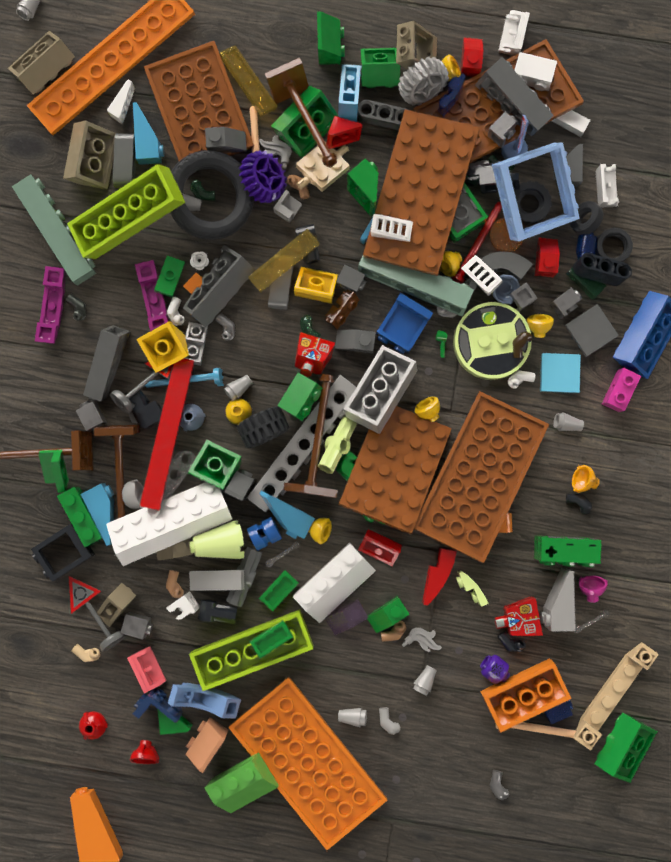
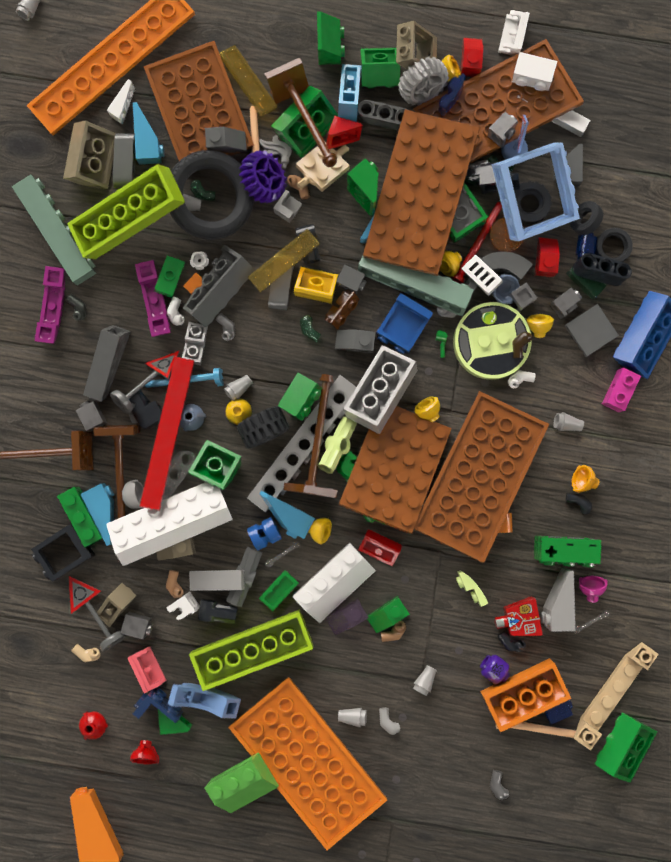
dark tan slope [8,31,75,95] -> none
green panel [38,450,69,493] -> none
yellow slope [137,321,189,373] -> none
nougat slope [186,717,229,773] -> none
yellowish green cone [189,520,244,559] -> none
dark grey slope [225,470,255,501] -> none
green plate [250,620,294,659] -> none
red torso [295,332,335,377] -> none
white slope [371,214,413,242] -> none
light grey piece [402,627,442,652] -> none
red slope [422,547,457,606] -> none
dark grey wedge [475,57,554,136] -> none
medium azure tile [540,353,581,393] -> none
white hinge [596,164,619,207] -> none

